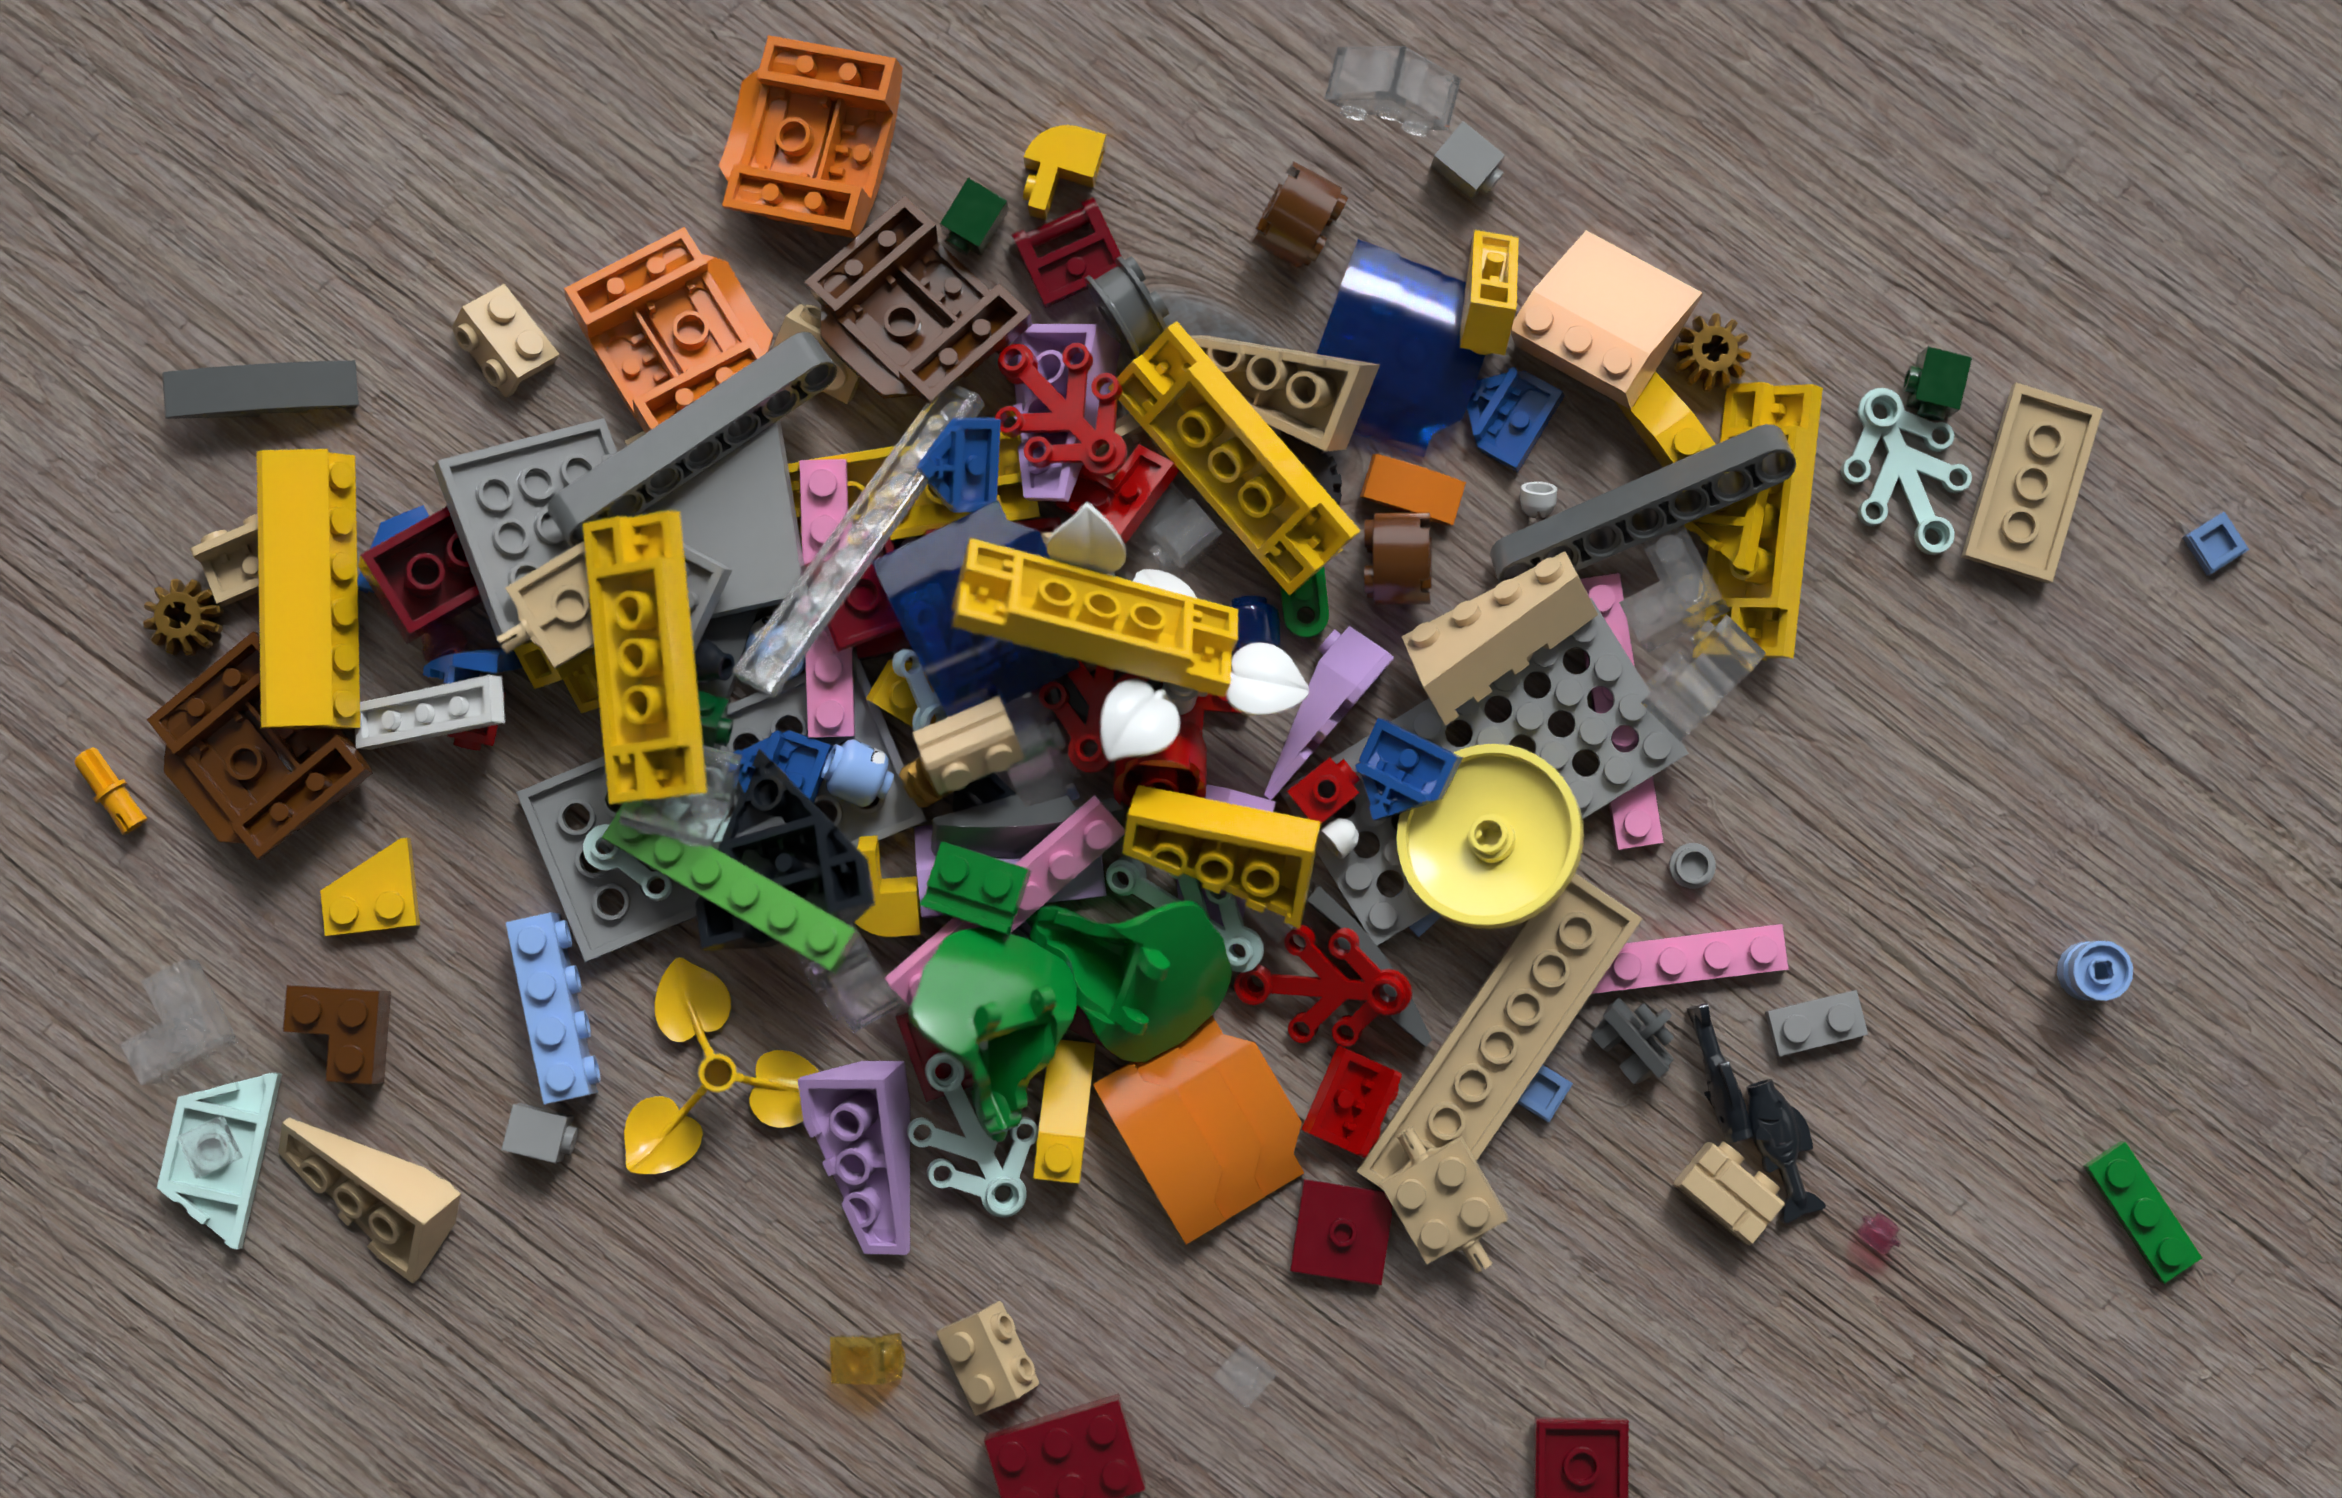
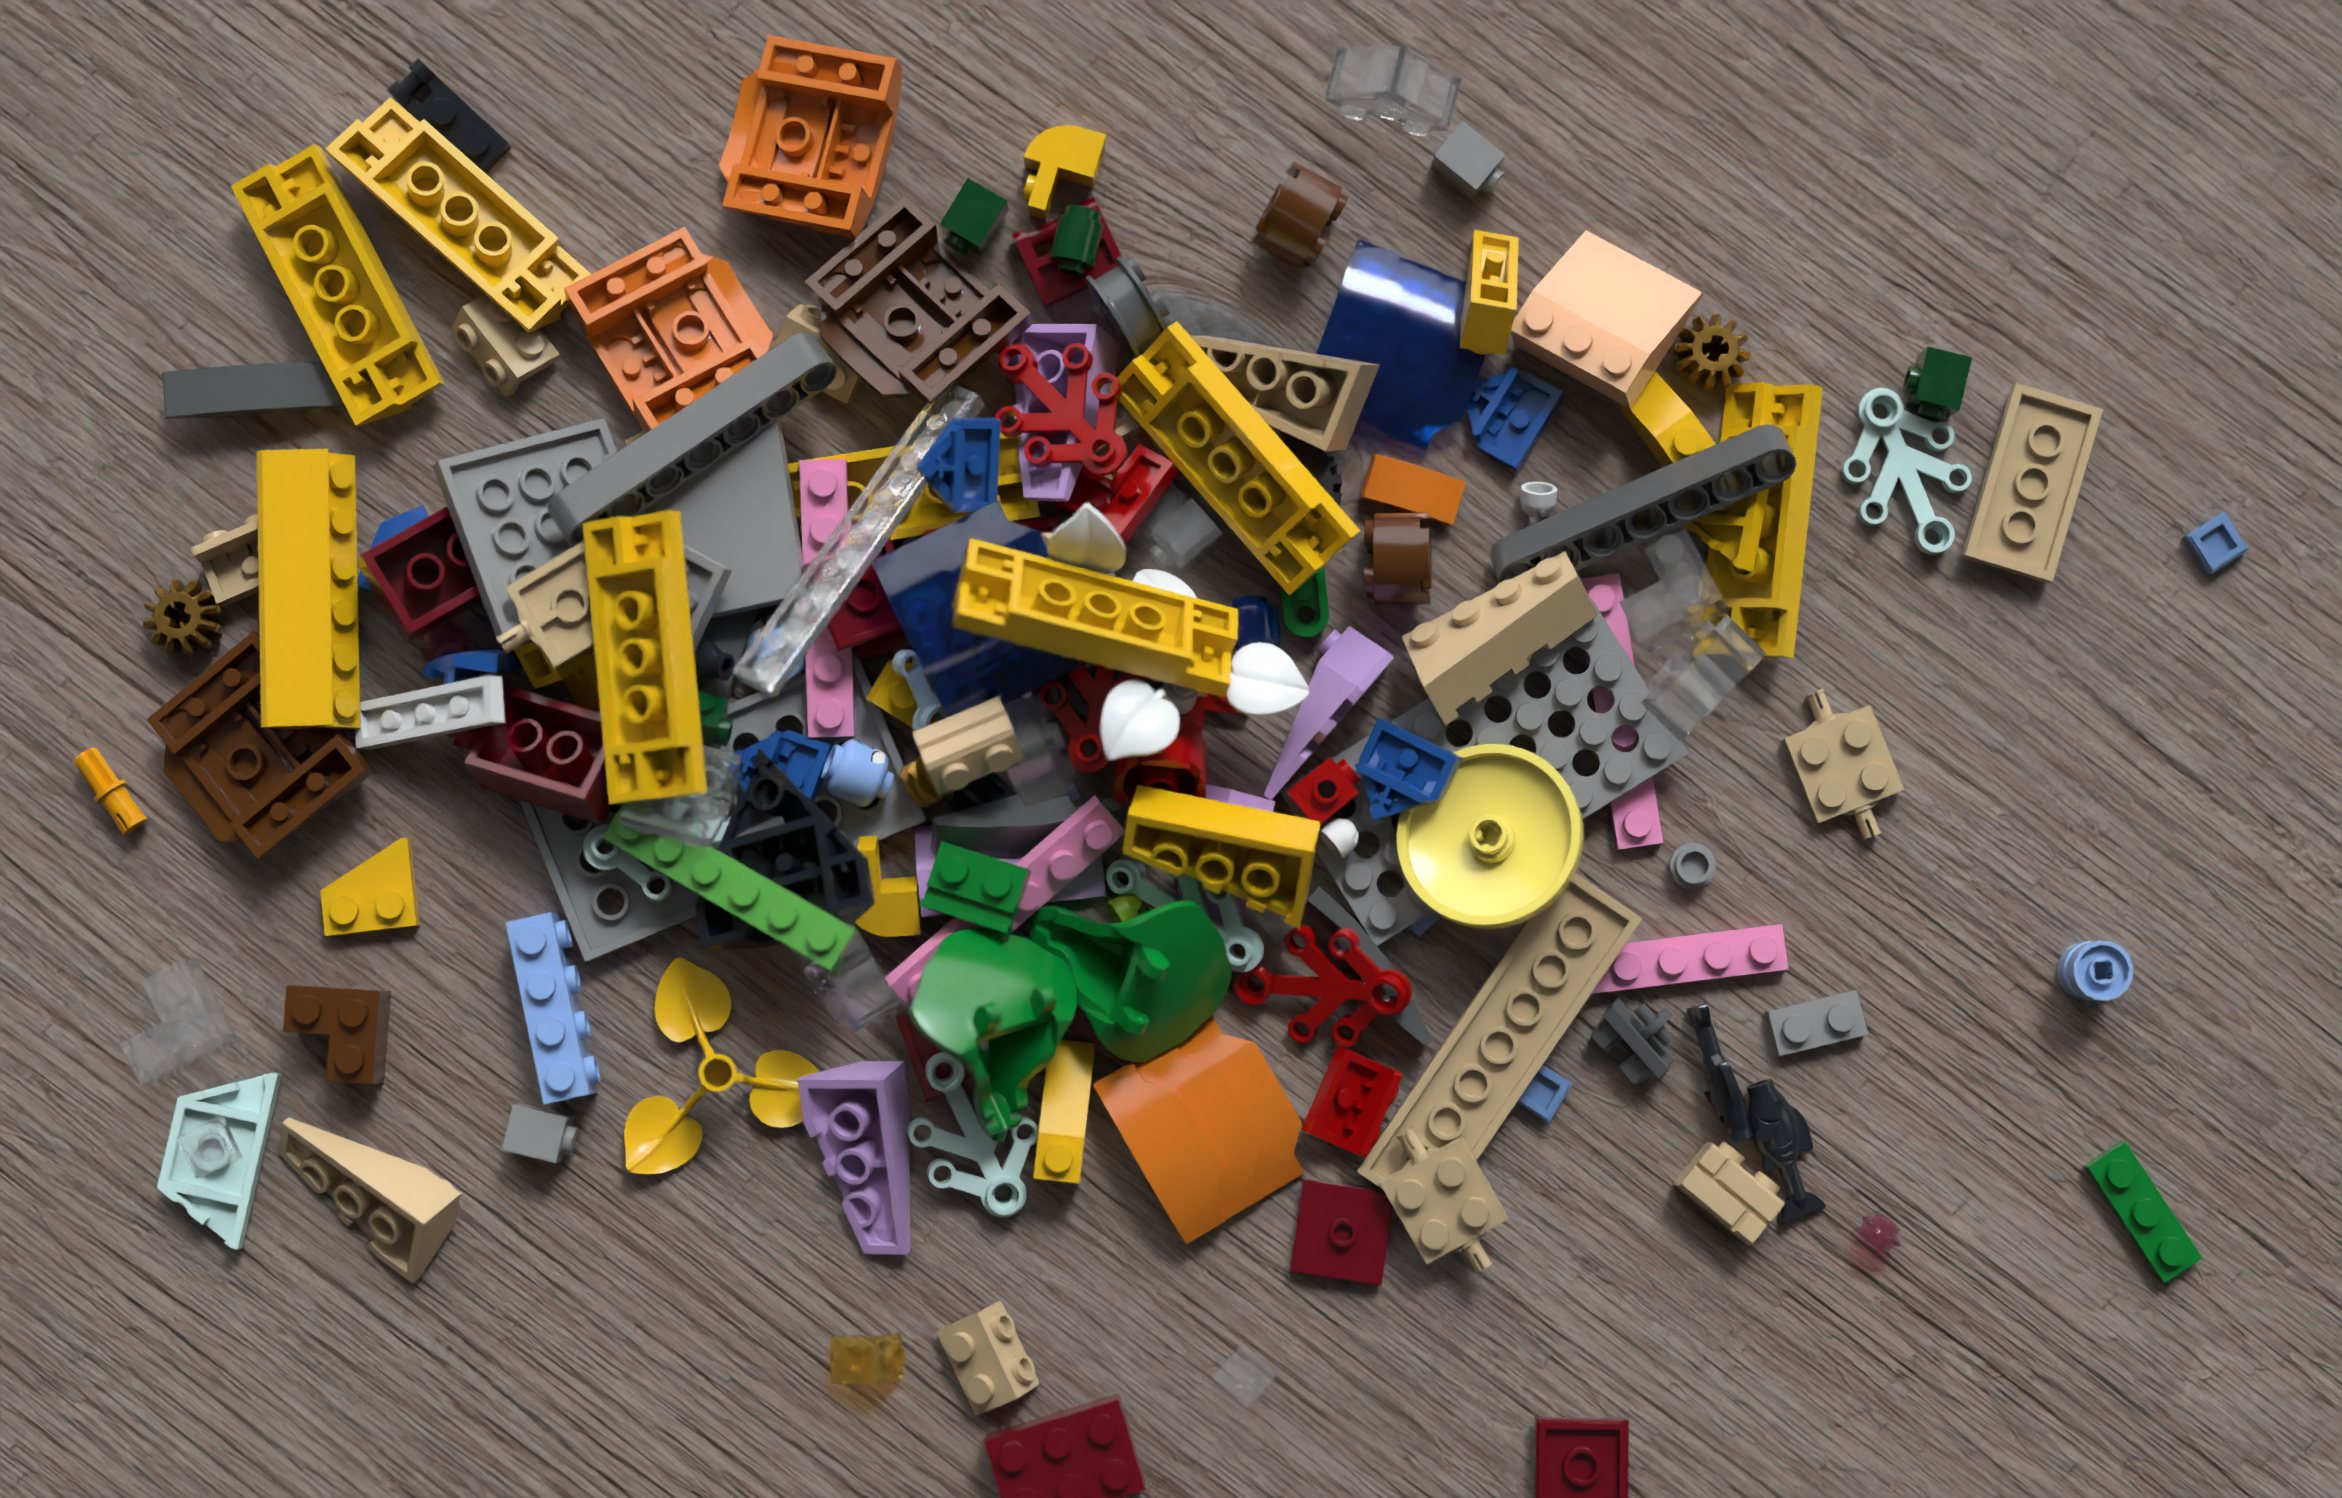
none -> yellow slope [231,144,445,426]
none -> yellow slope [325,97,591,333]
none -> black plate [386,58,511,174]
none -> dark red brick [464,685,612,825]
none -> dark green brick [1050,205,1103,276]
none -> lime hinge [1107,894,1146,923]
none -> tan plate [1783,689,1905,840]

